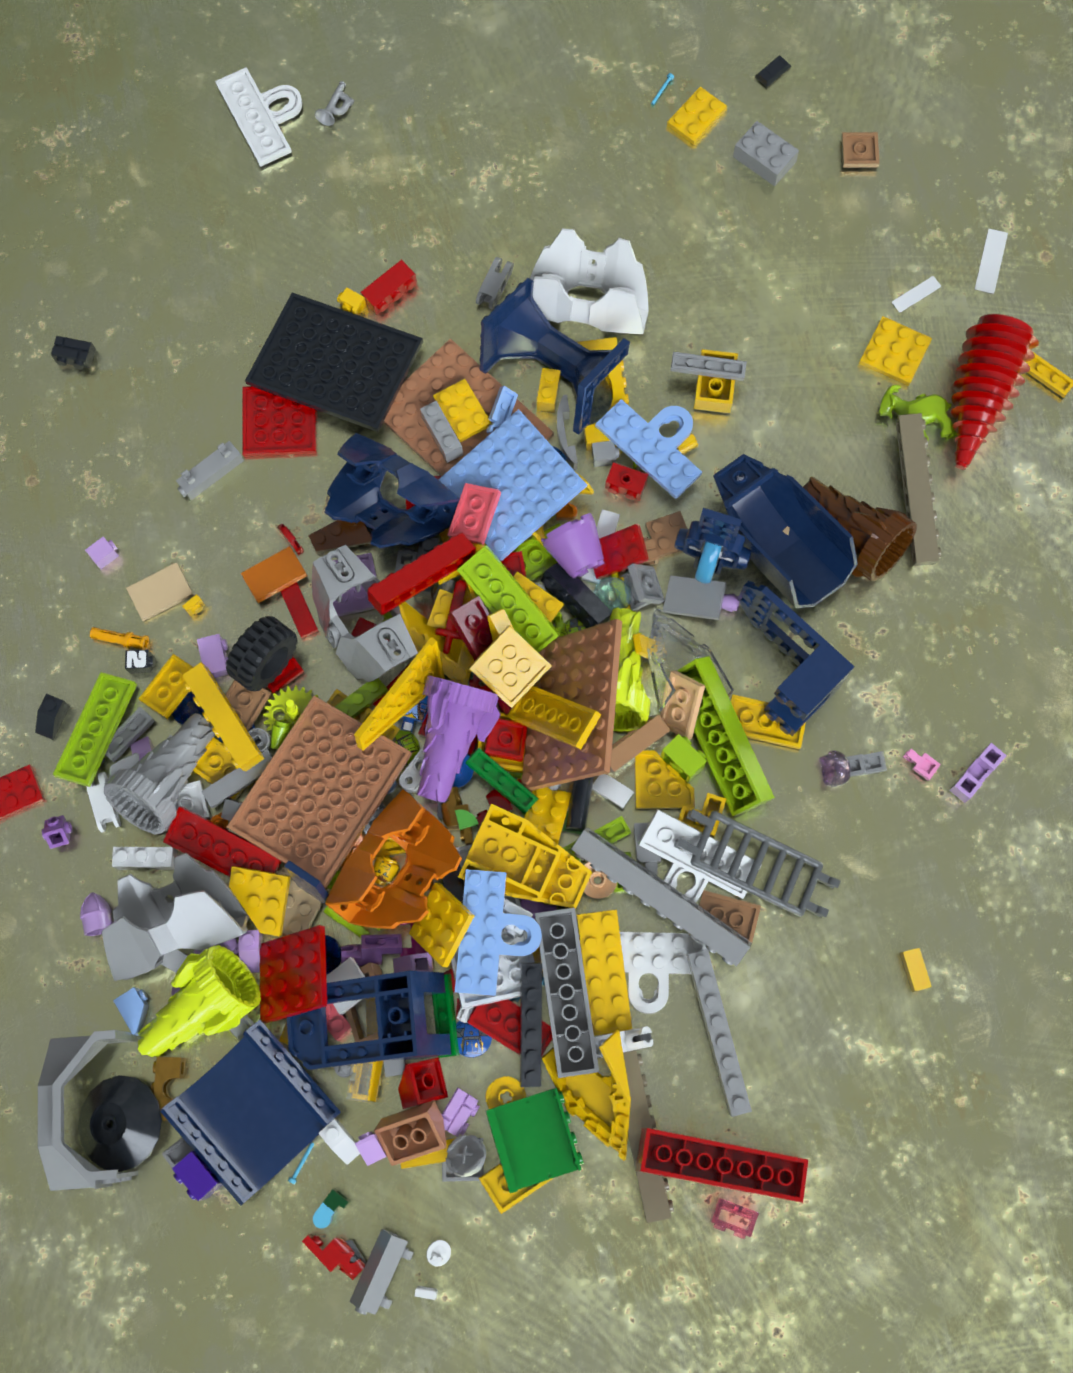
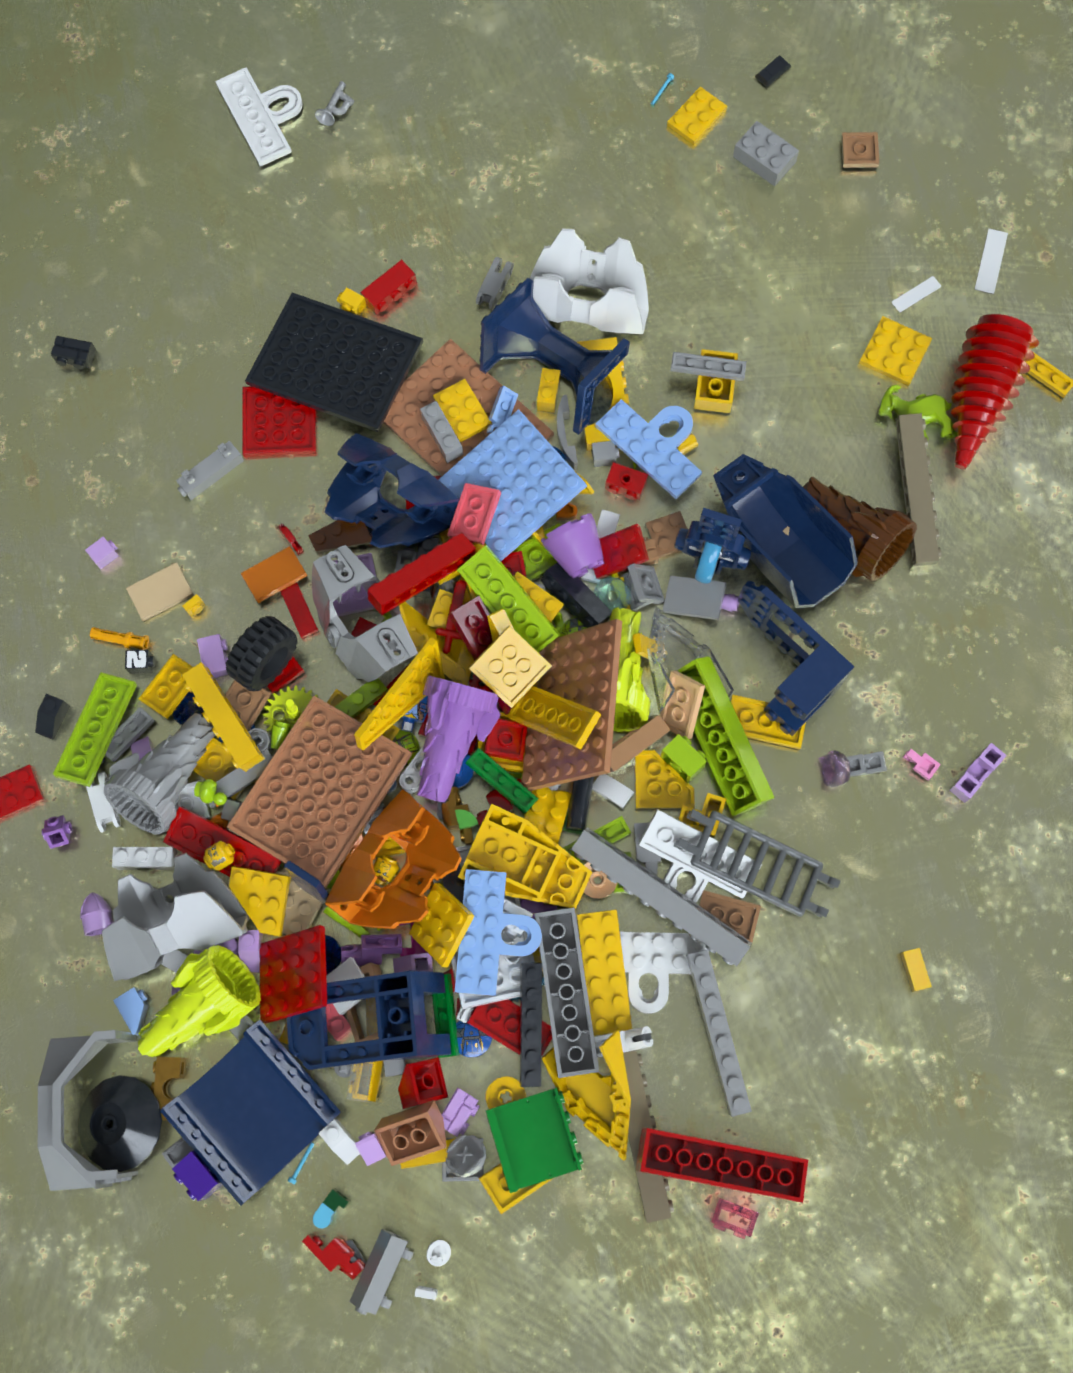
none -> lime animal [194,779,227,807]
none -> yellow head [204,841,235,871]

